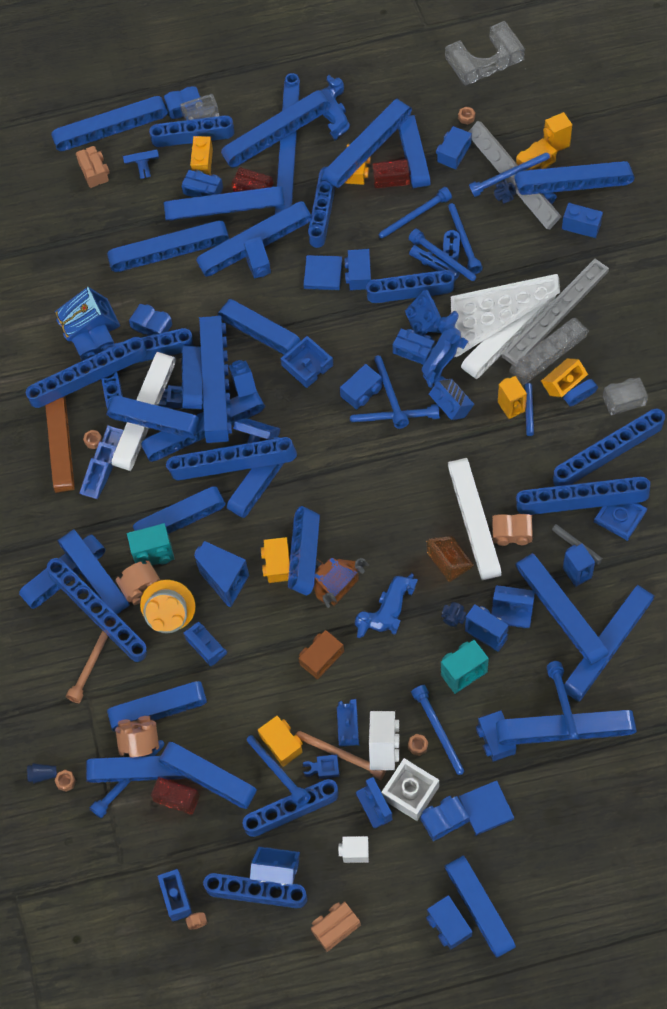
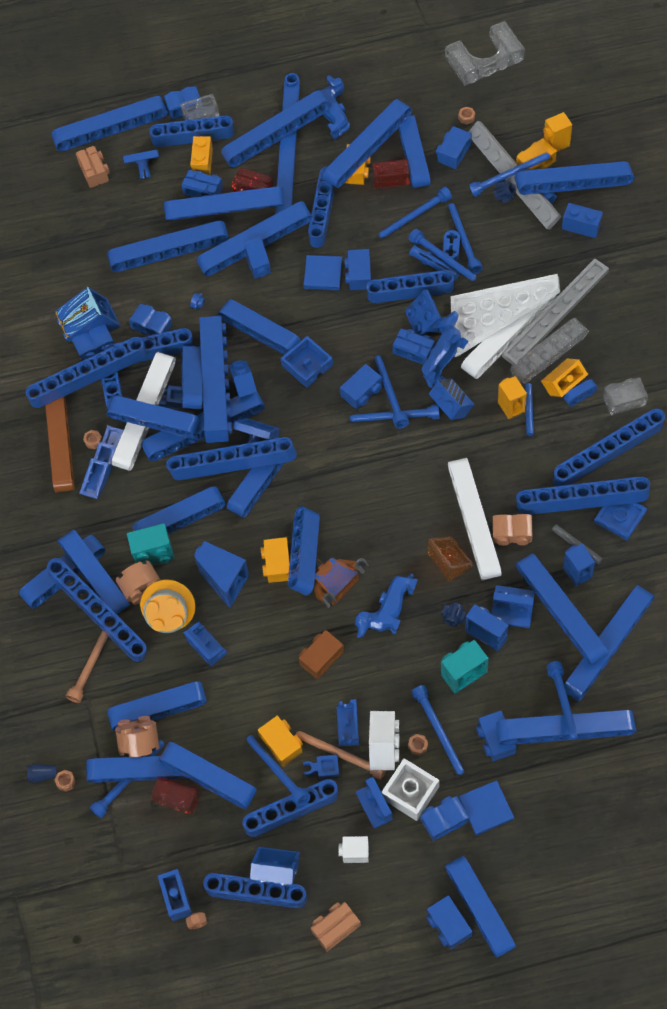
none -> blue plate [190,293,205,310]

